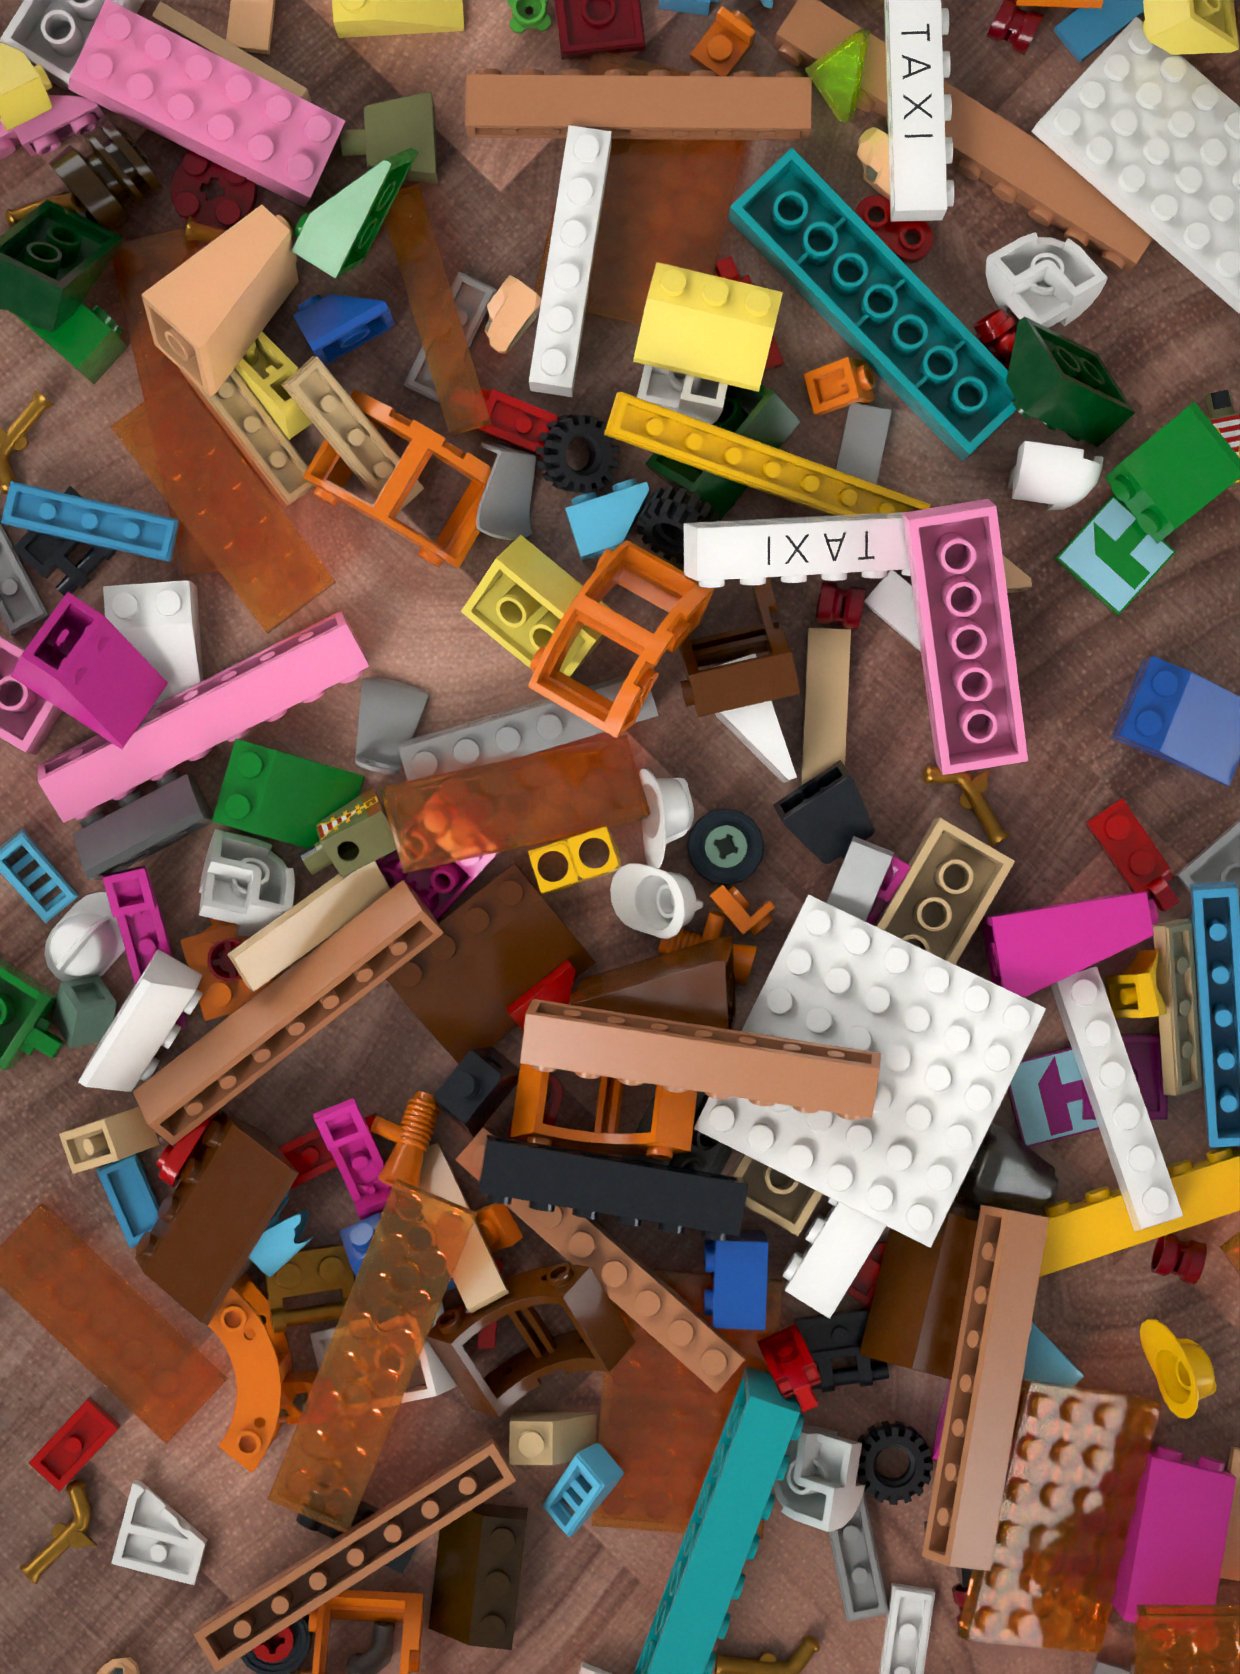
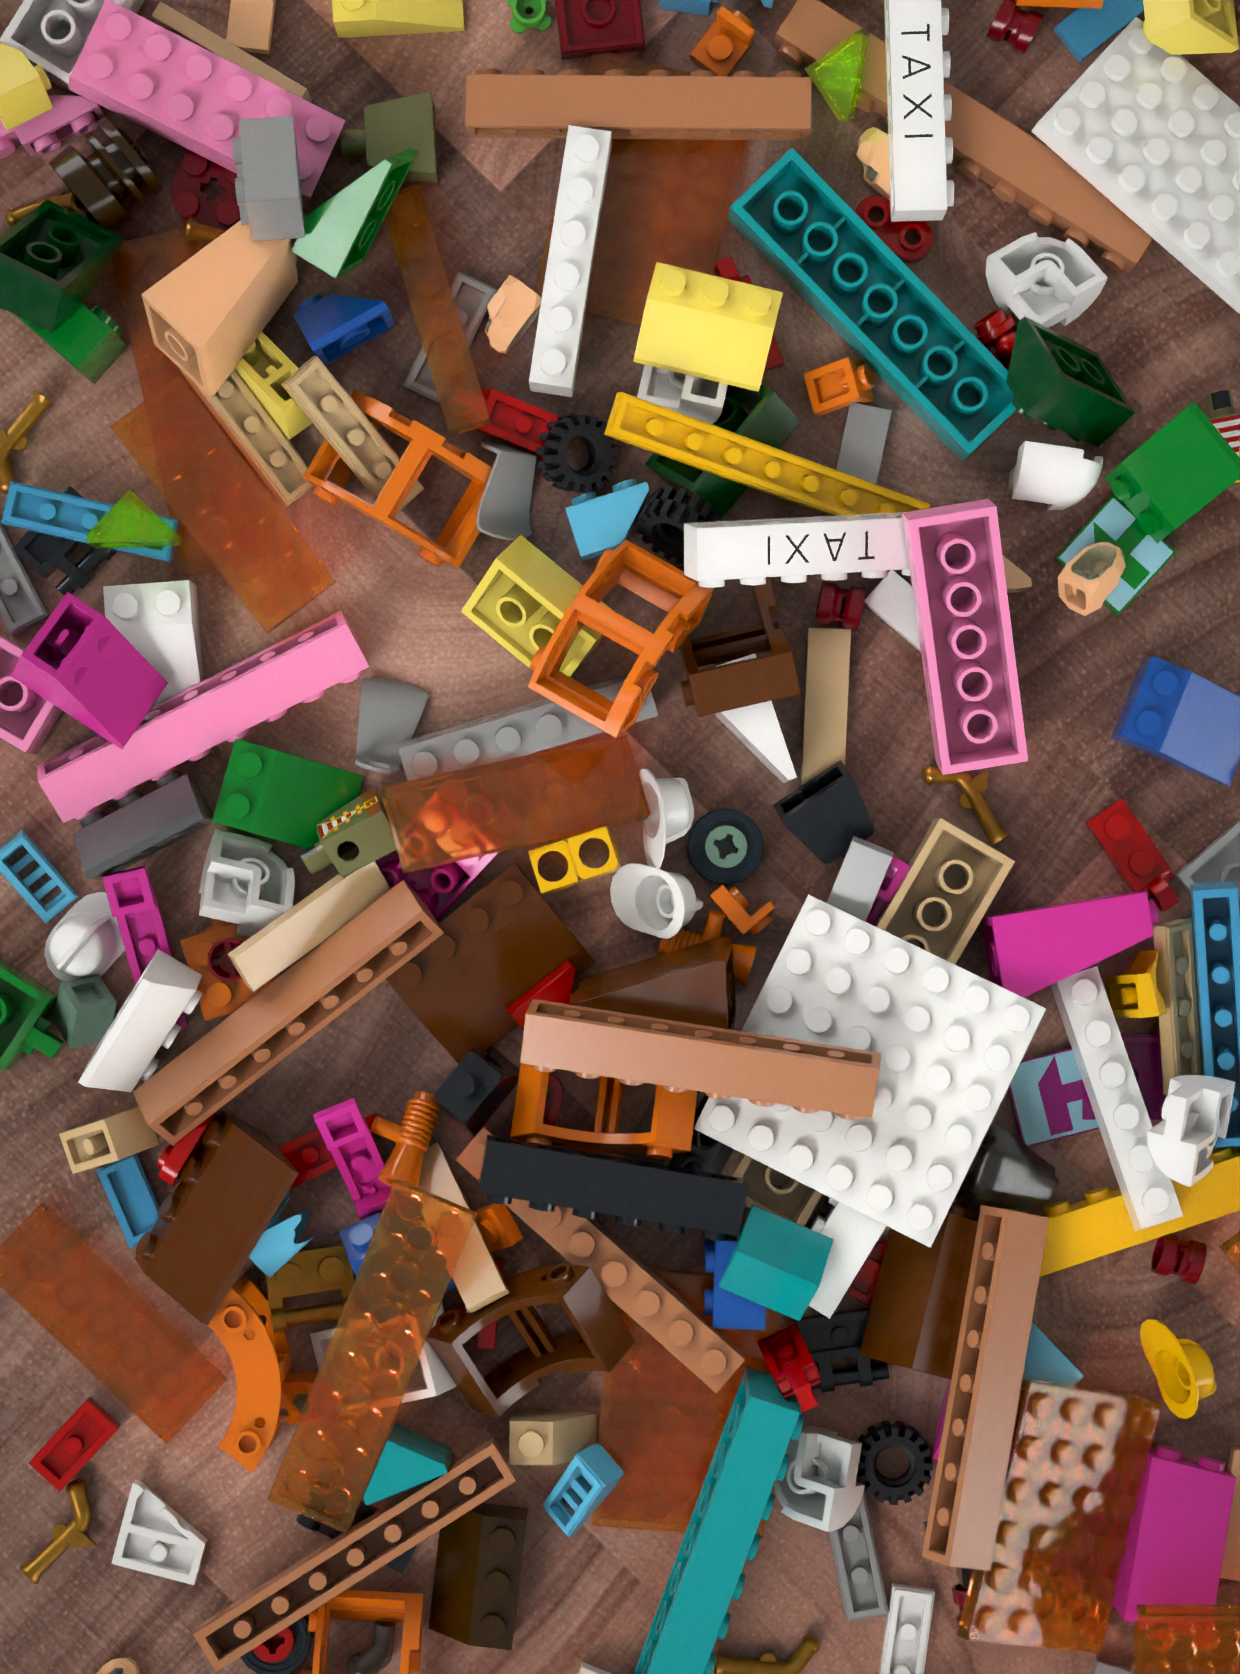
none -> clear neon green slope [87,490,182,549]
none -> light grey brick [232,116,305,241]
none -> teal slope [363,1423,453,1506]
none -> teal slope [718,1205,833,1321]
none -> light nougat rock [1058,542,1126,616]
none -> white brick [1147,1075,1235,1187]

